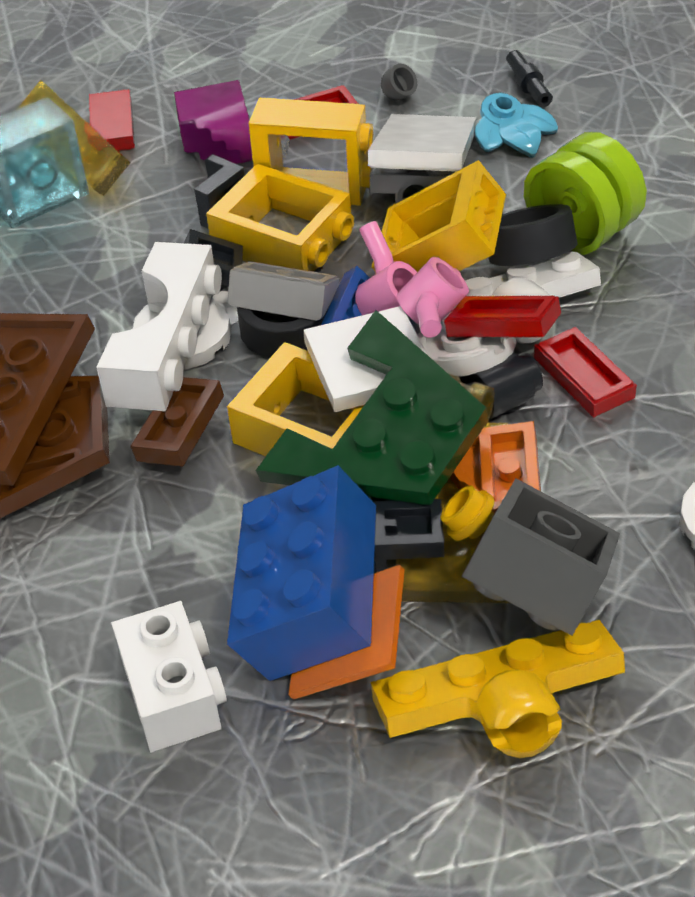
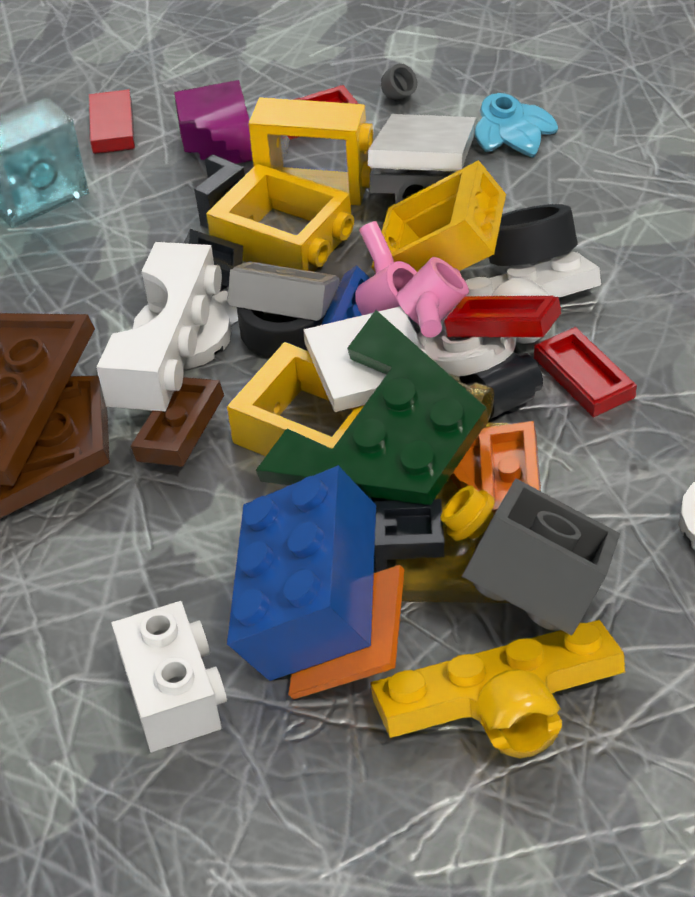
clear yellow tile [16,80,131,196] -> none
black bar [506,50,553,107] -> none
lime wheel [524,132,647,255] -> none

